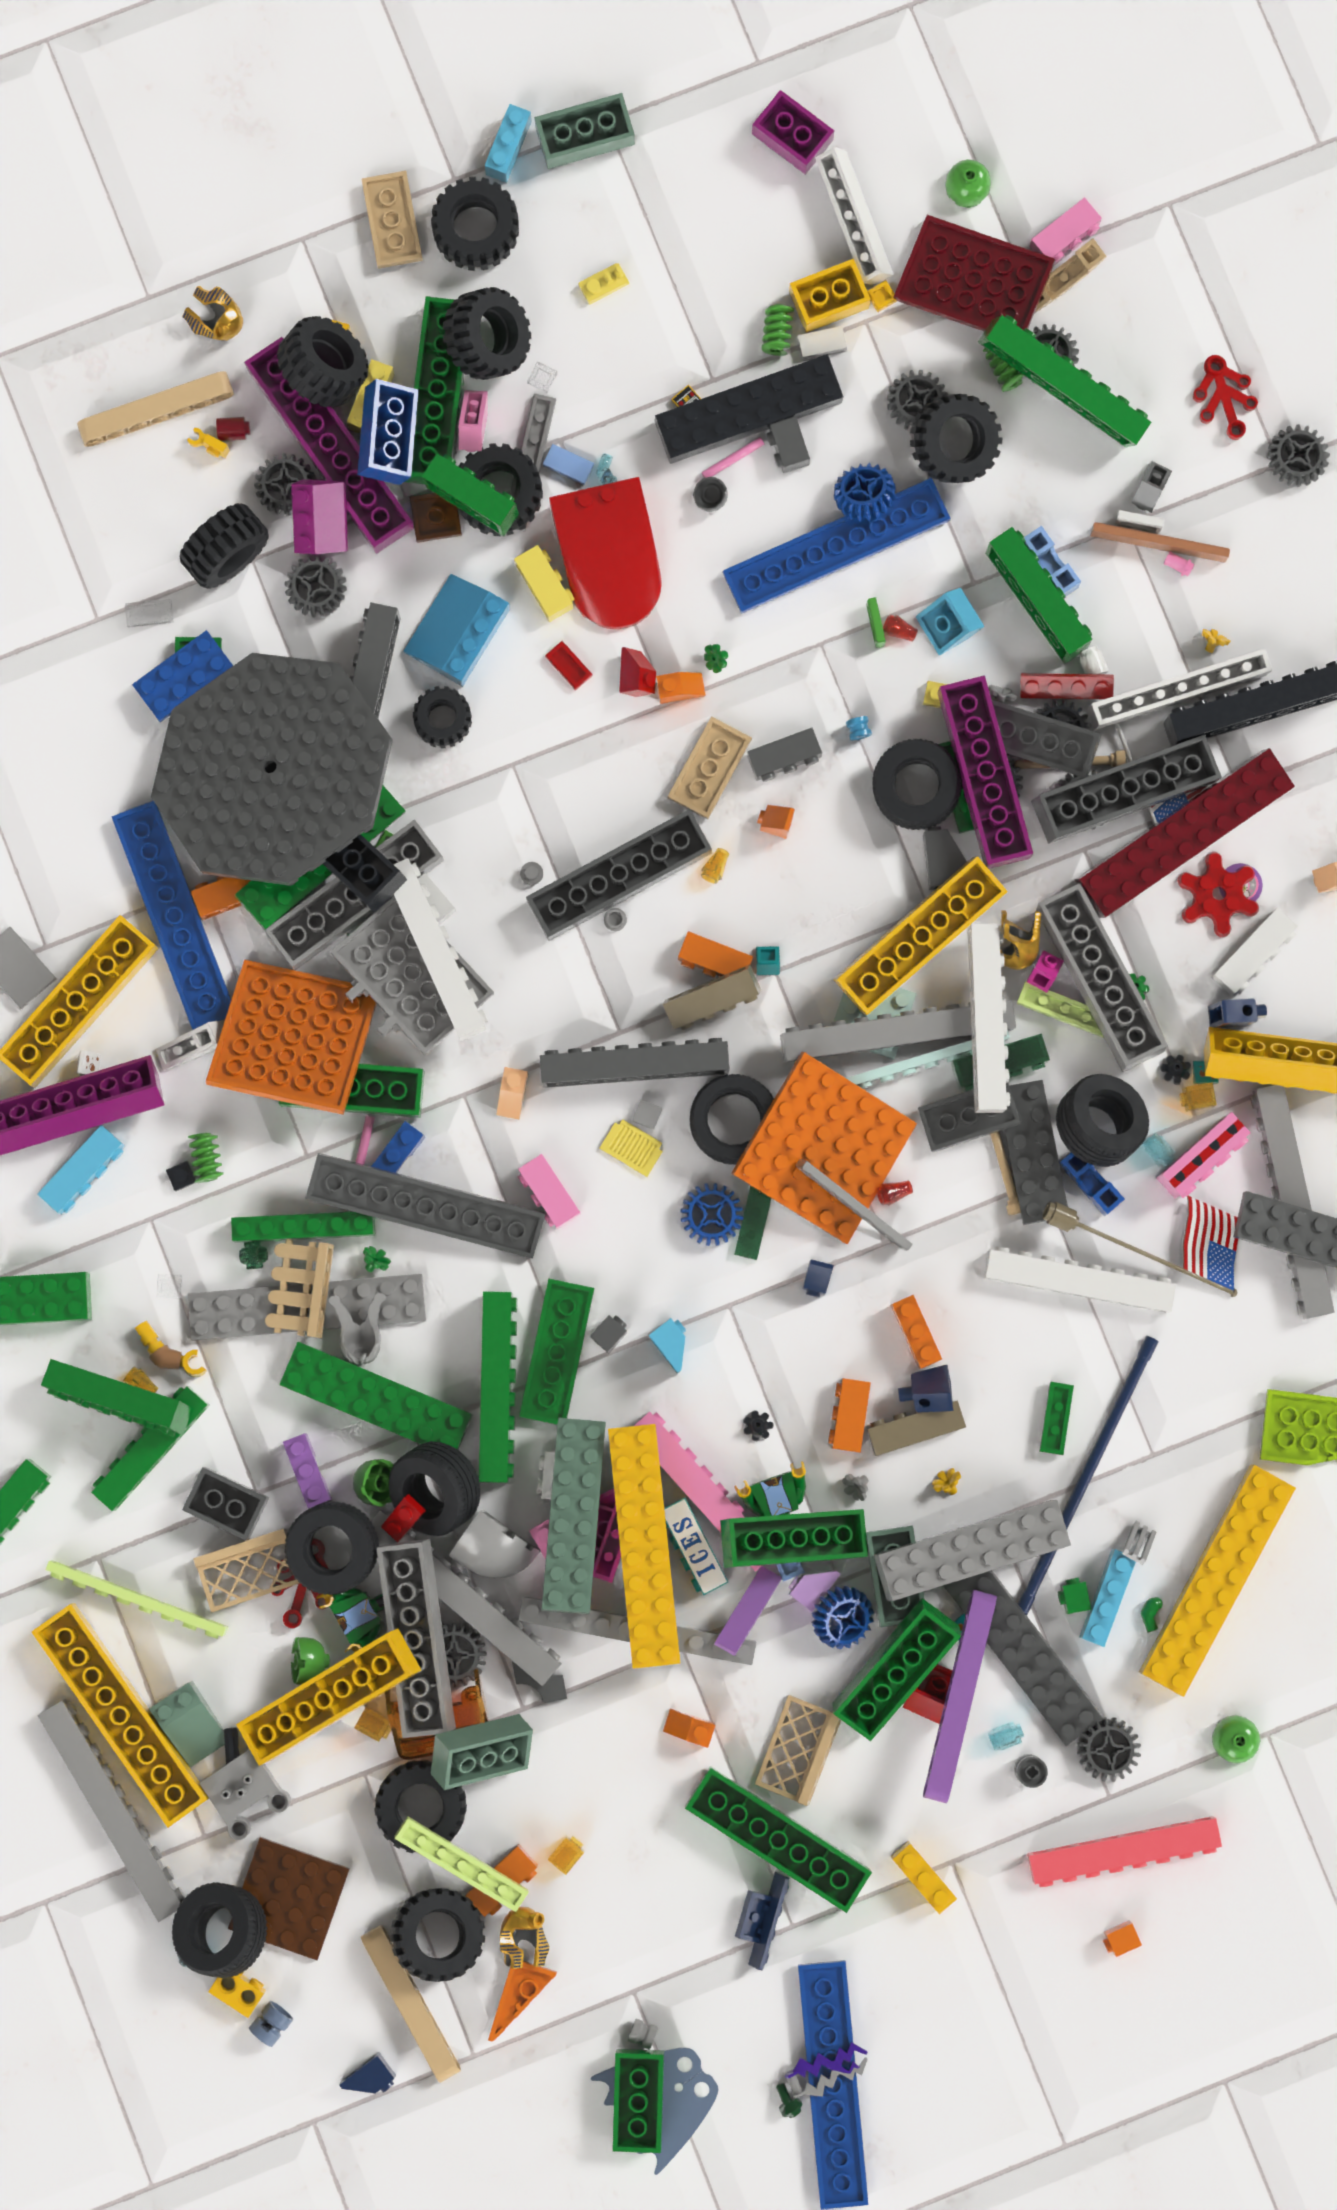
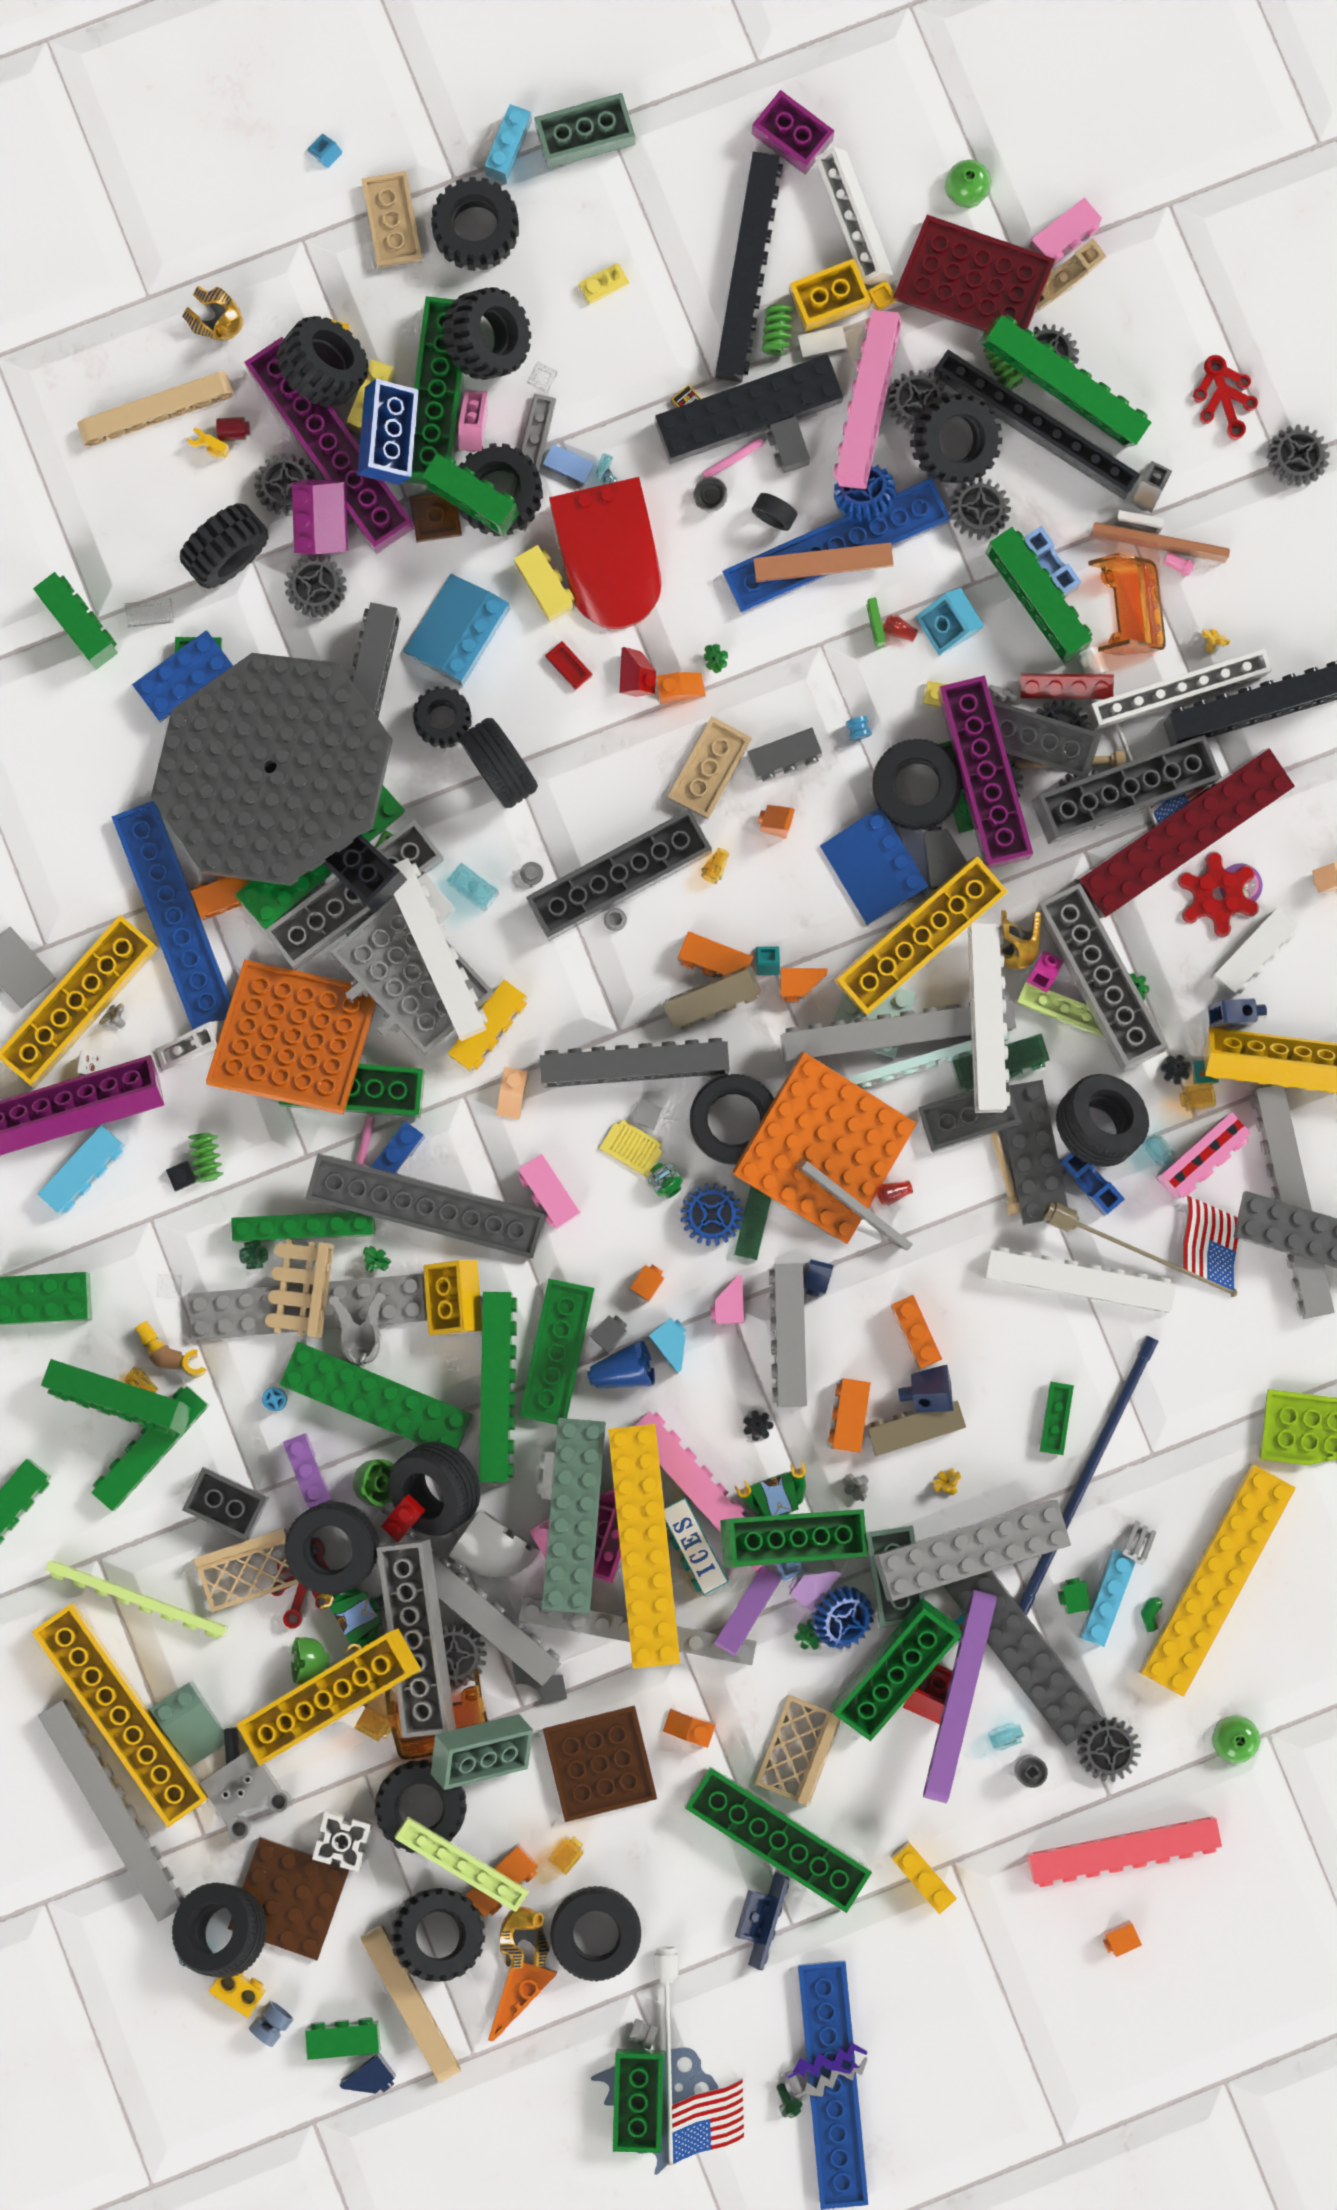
none -> green brick [33,572,118,670]
none -> light grey plant [99,1003,126,1029]
none -> dark azure wheel [262,1388,287,1411]
none -> green brick [305,2017,381,2060]
none -> dark azure slope [307,134,342,168]
none -> white brick [312,1810,373,1872]
none -> yellow brick [423,1260,482,1335]
none -> clear light blue brick [447,862,499,912]
none -> yellow brick [448,979,528,1072]
none -> black tyre [459,718,538,808]
none -> reddish brown plate [543,1705,658,1822]
none -> black tyre [550,1886,641,1982]
none -> blue cone [587,1340,655,1388]
none -> orange brick [630,1264,665,1302]
none -> head [648,1163,683,1199]
none -> flag [654,1946,744,2169]
none -> bright pink slope [710,1275,744,1324]
none -> black brick [715,151,783,382]
none -> black tyre [751,493,798,531]
none -> nougat tile [753,542,894,583]
none -> light grey brick [769,1263,807,1407]
none -> orange slope [780,968,828,1003]
none -> green plant [794,1619,821,1650]
none -> blue slope [820,807,929,925]
none -> bright pink brick [833,310,902,489]
none -> black brick [933,349,1141,500]
none -> dark grey gear [948,477,1011,540]
none -> clear orange windscreen [1088,552,1166,655]

